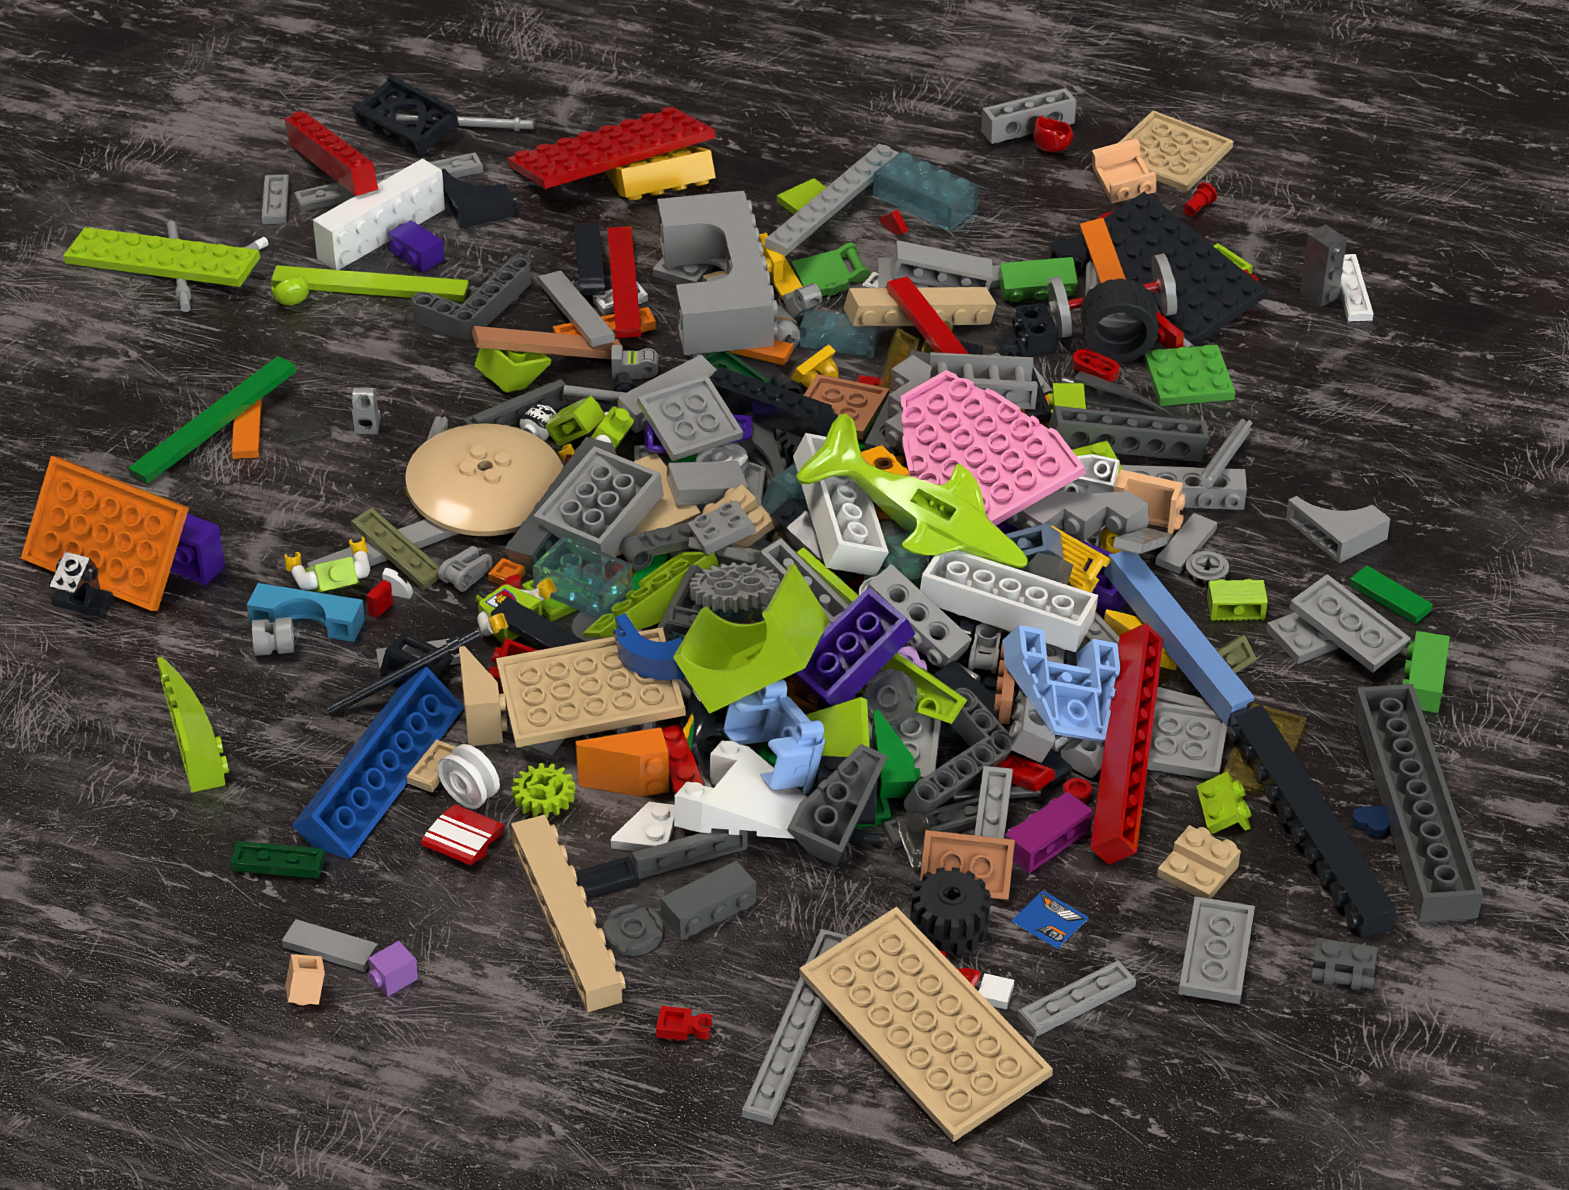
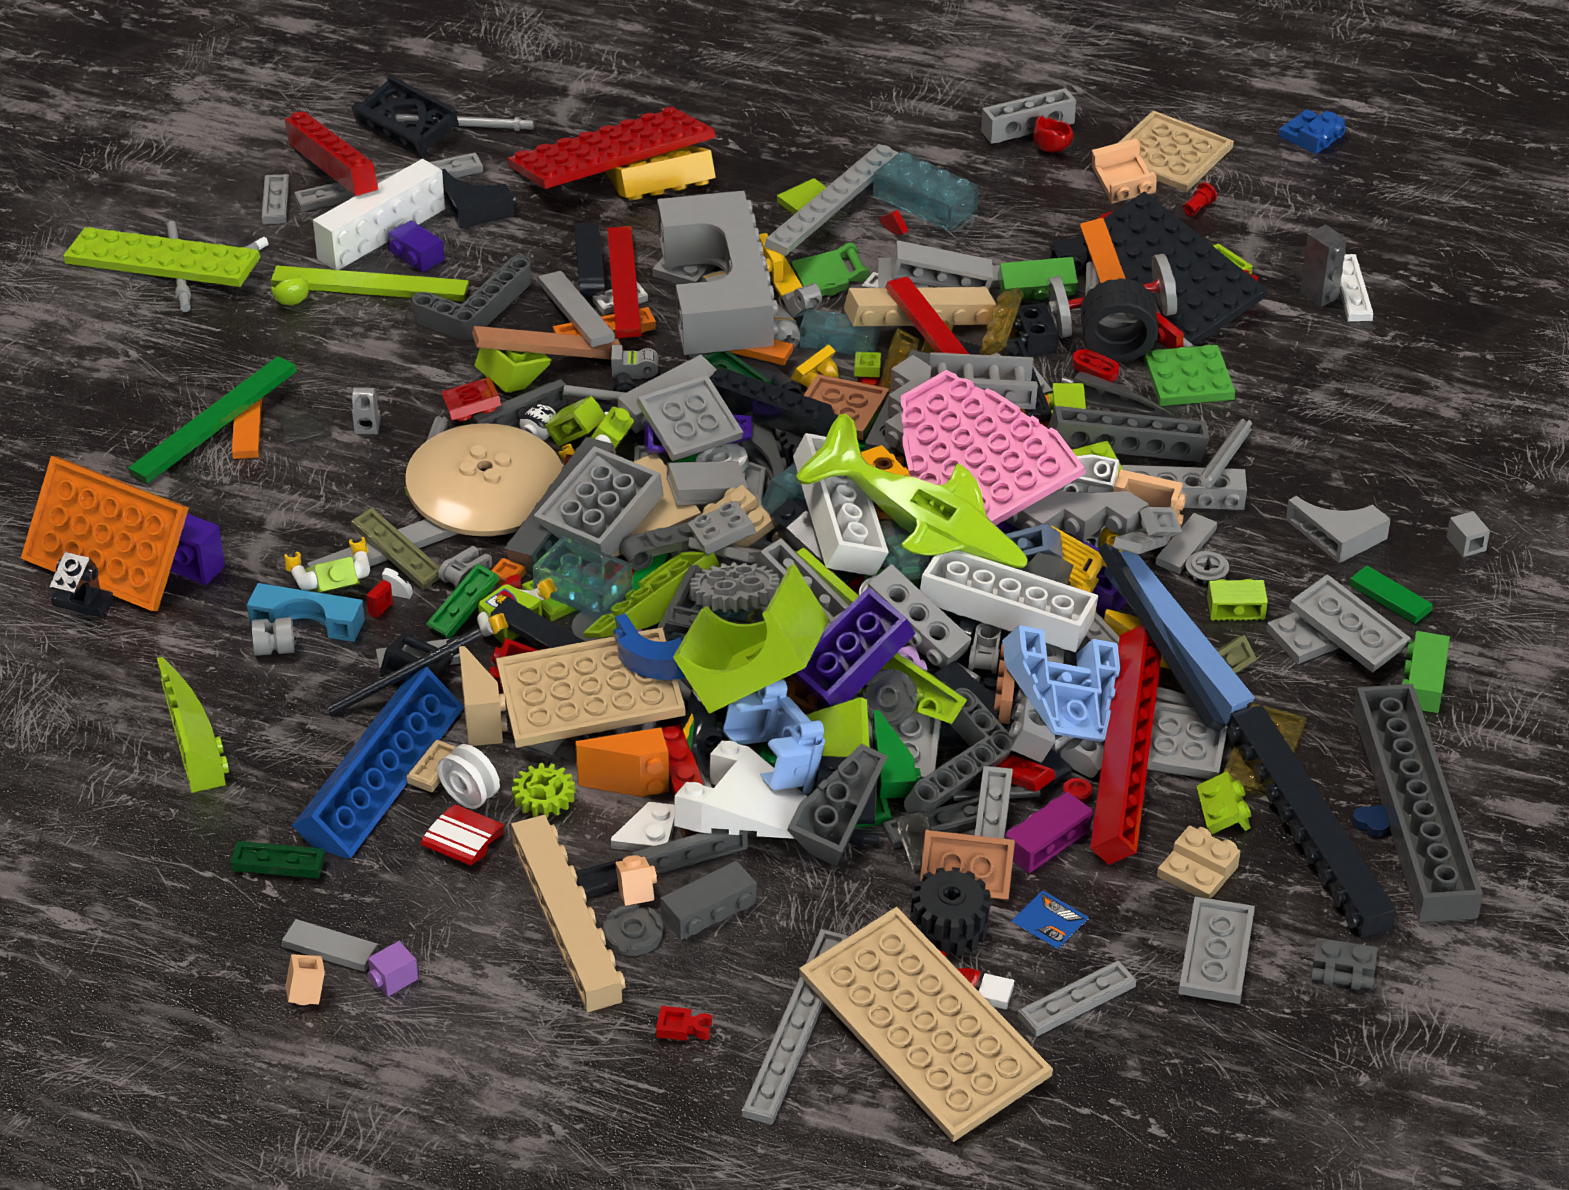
none -> green tile [426,563,500,639]
none -> red plate [441,377,502,421]
none -> light nougat brick [615,855,657,906]
none -> lime plate [854,352,881,377]
none -> clear yellow plate [980,287,1023,355]
none -> black tile [1098,543,1227,731]
none -> light grey plate [1139,507,1182,536]
none -> blue plate [1278,109,1346,154]
none -> light grey brick [1446,511,1490,557]

